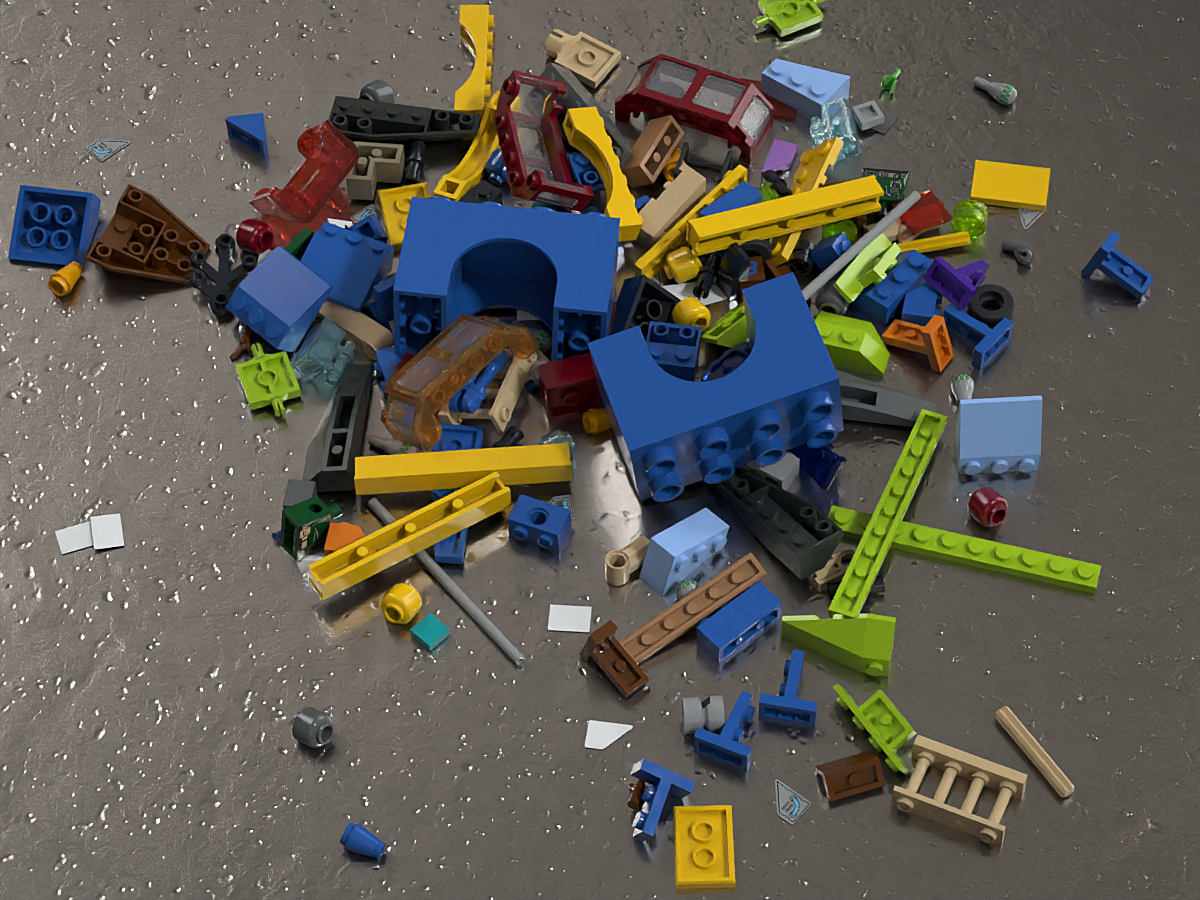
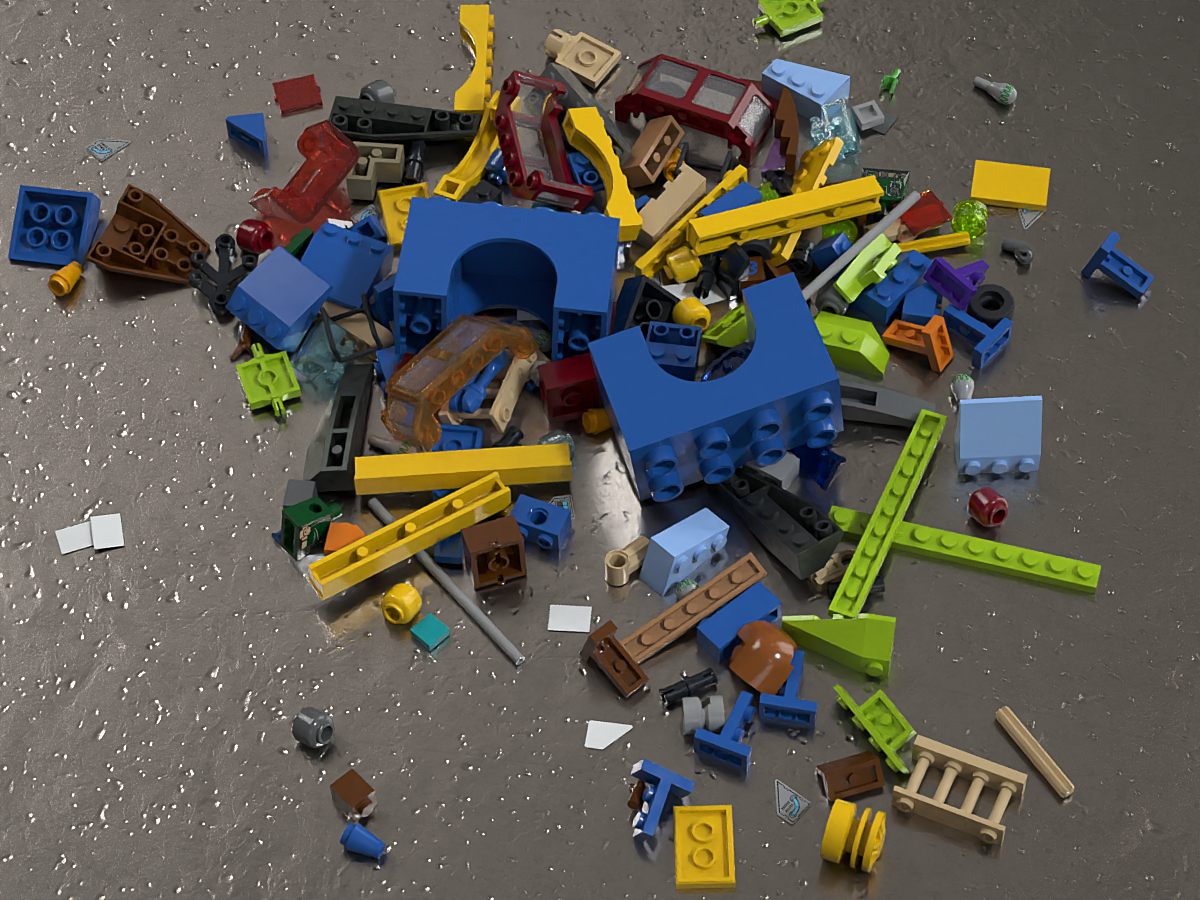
none -> clear red piece [272,74,323,114]
none -> black piece [320,293,383,363]
none -> reddish brown brick [330,768,377,822]
none -> reddish brown brick [461,515,527,589]
none -> black pin [659,667,718,706]
none -> dark orange brick [728,621,798,695]
none -> reddish brown slope [774,87,799,174]
none -> yellow wheel [820,799,886,873]

